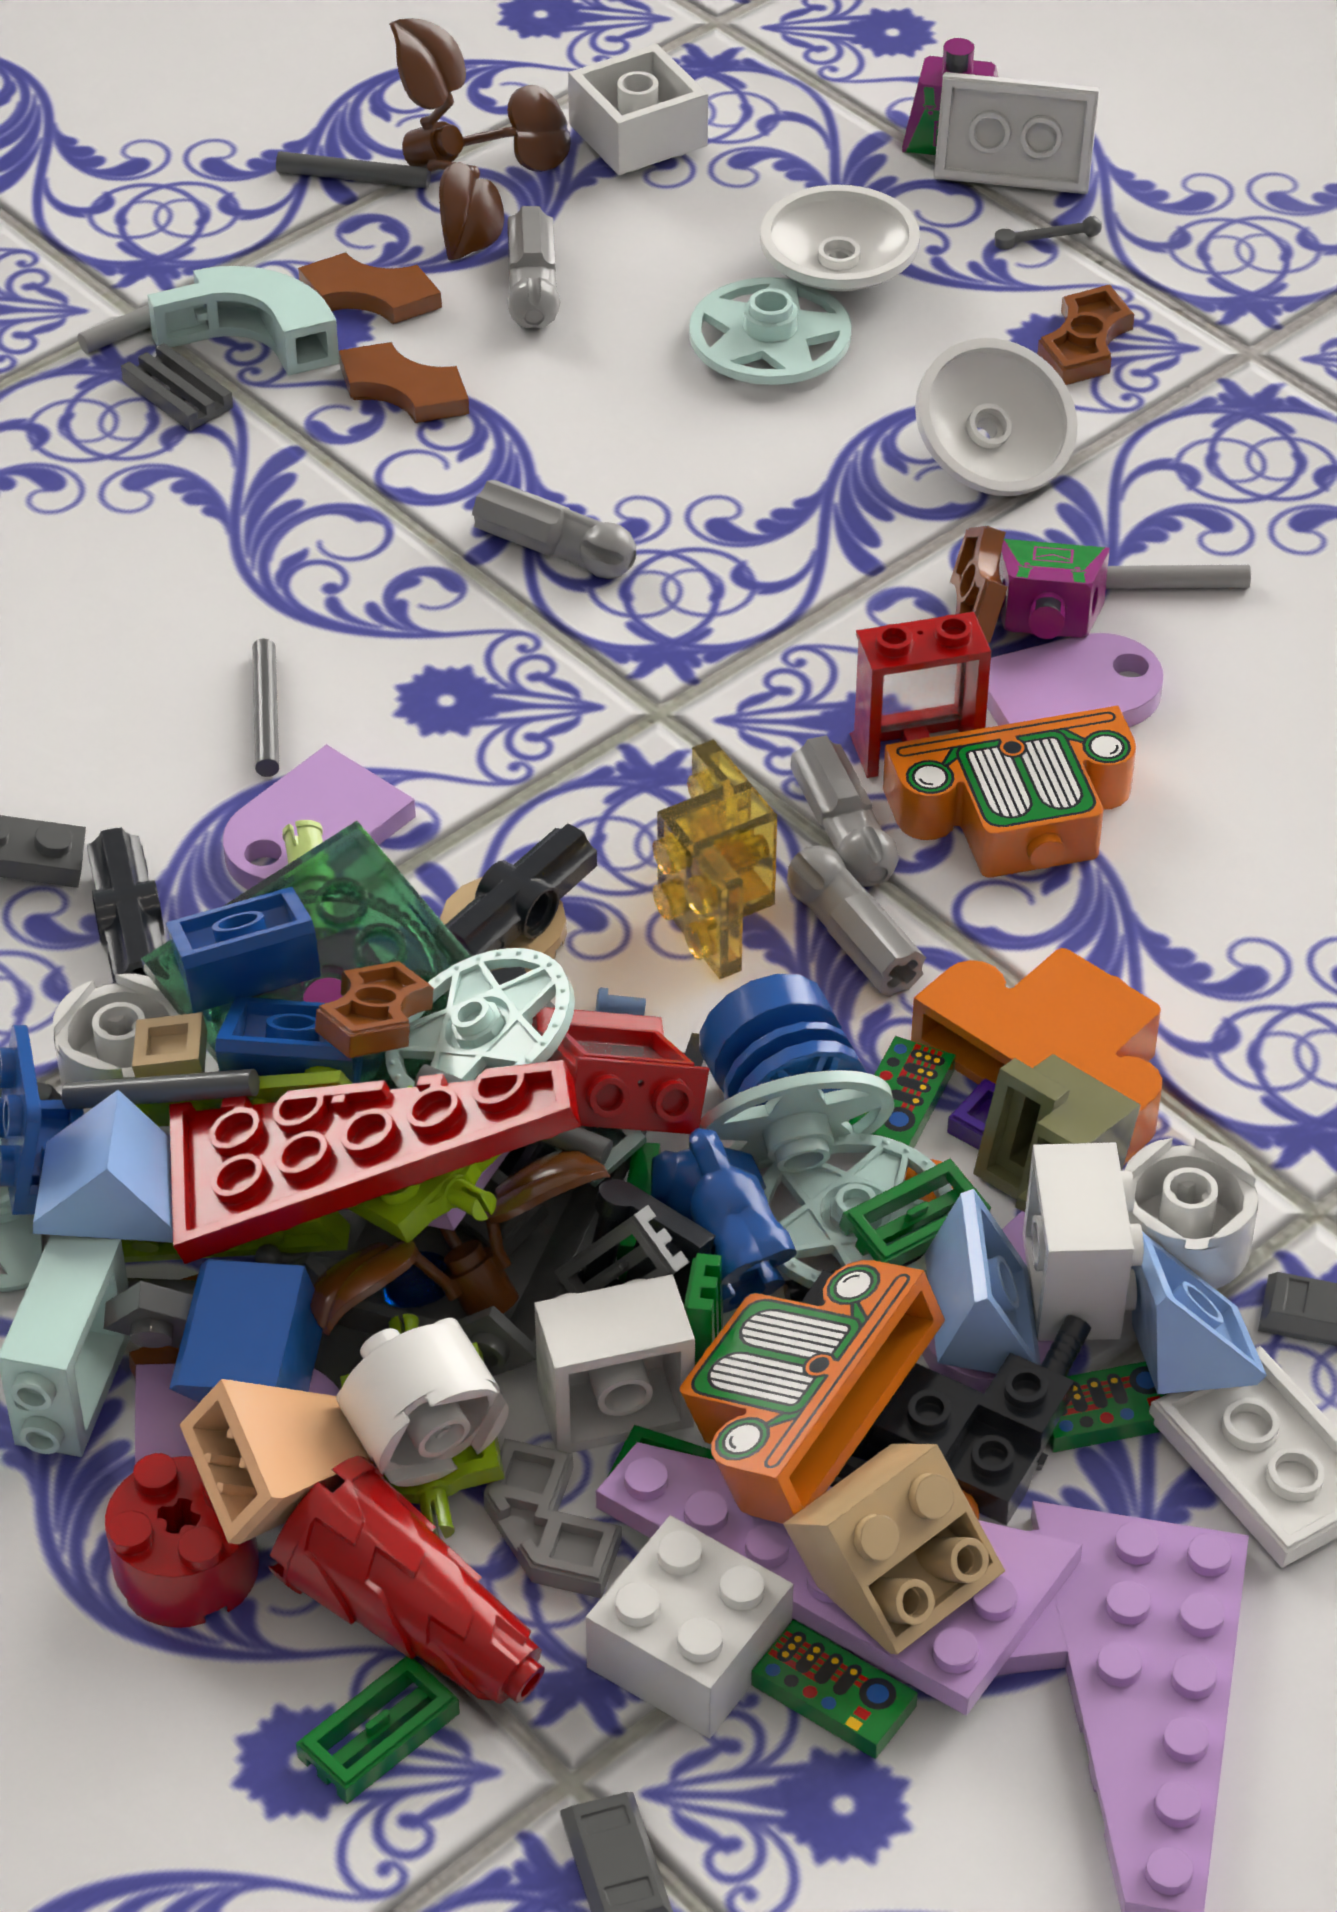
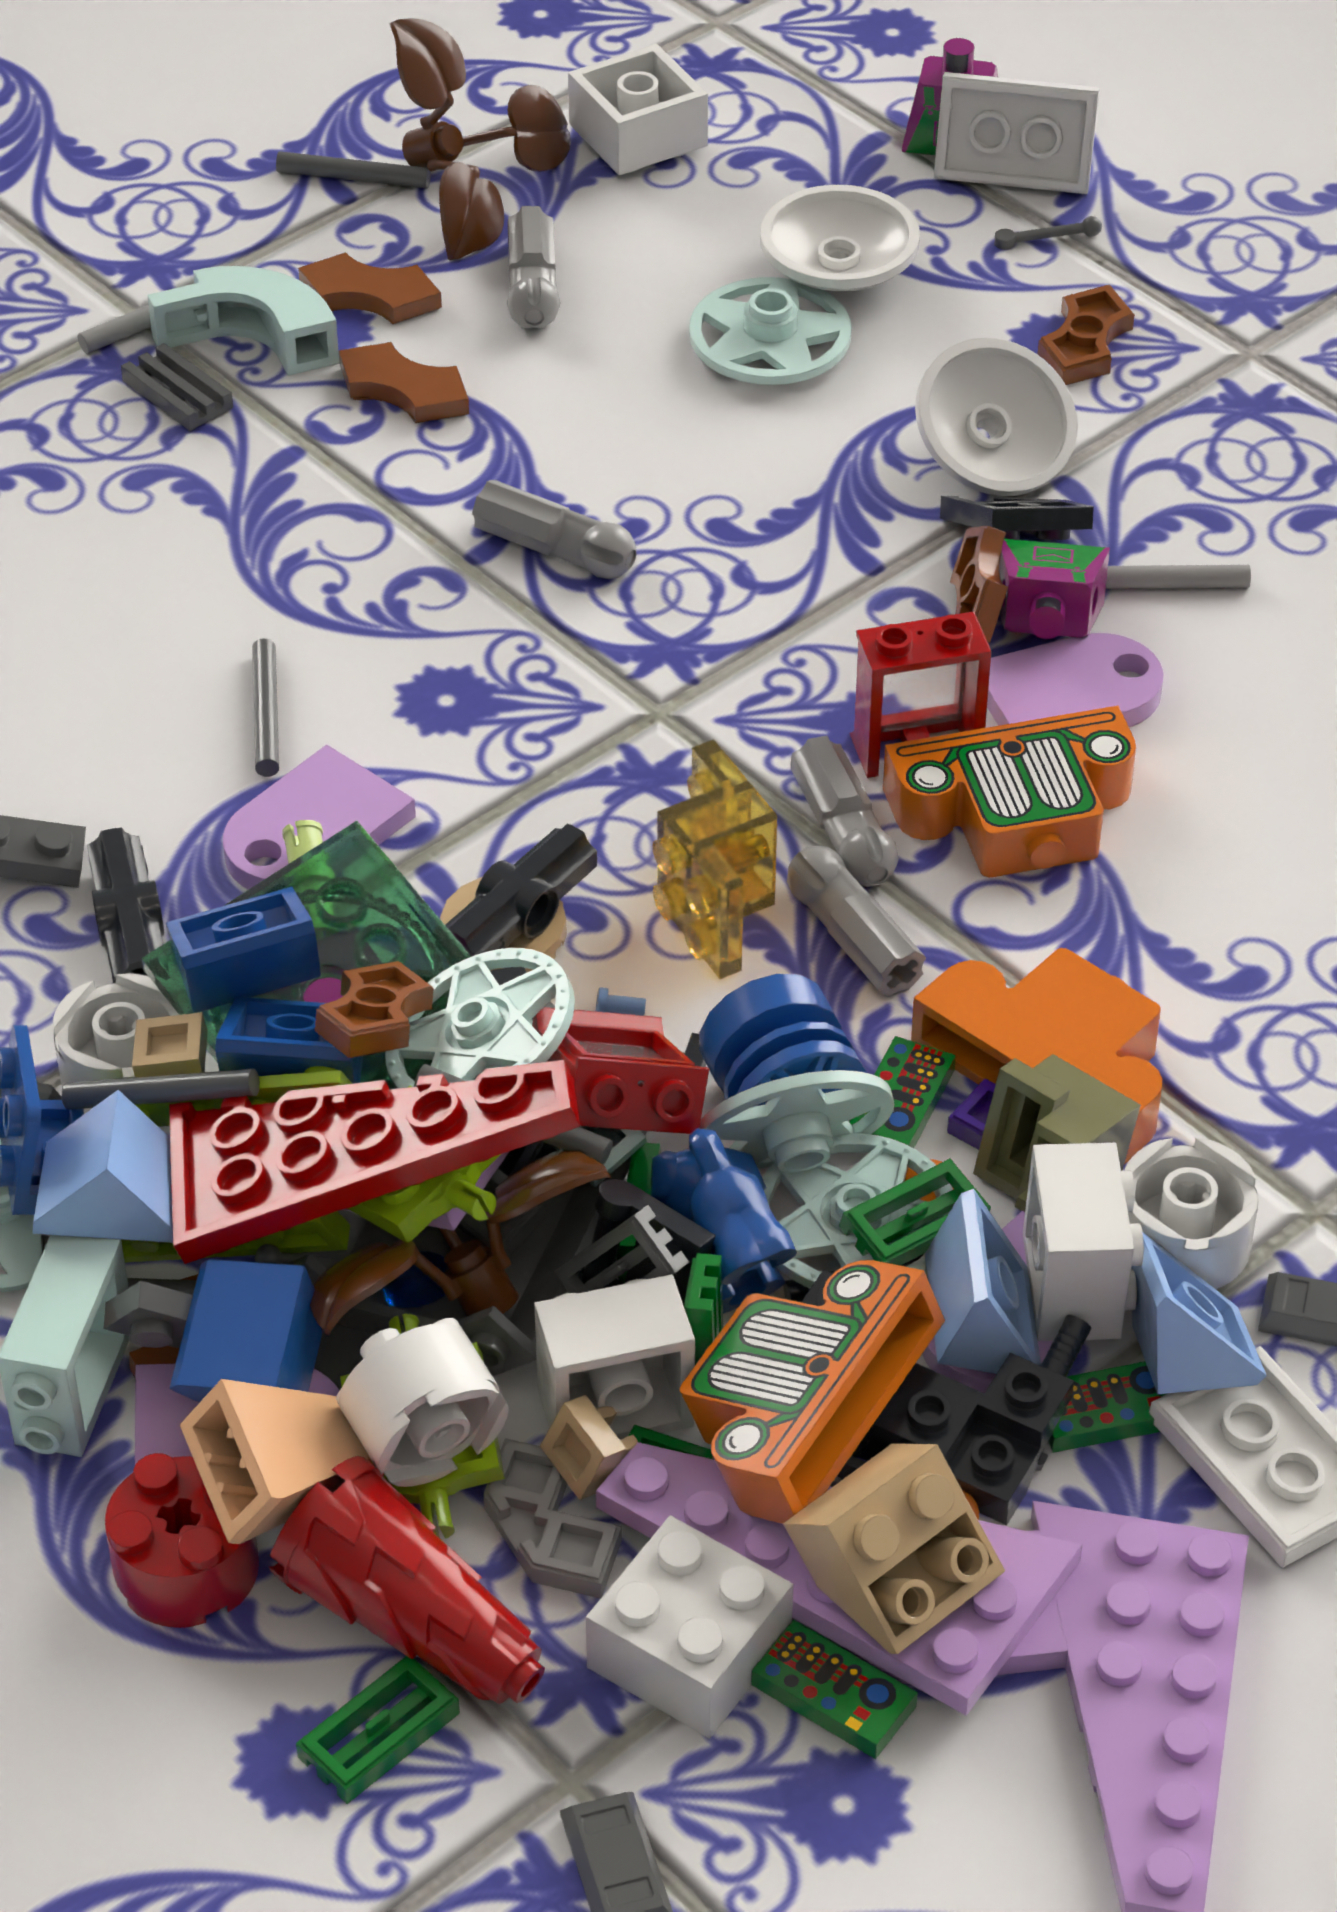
none -> tan tile [540,1394,638,1500]
none -> black wing [940,496,1094,540]

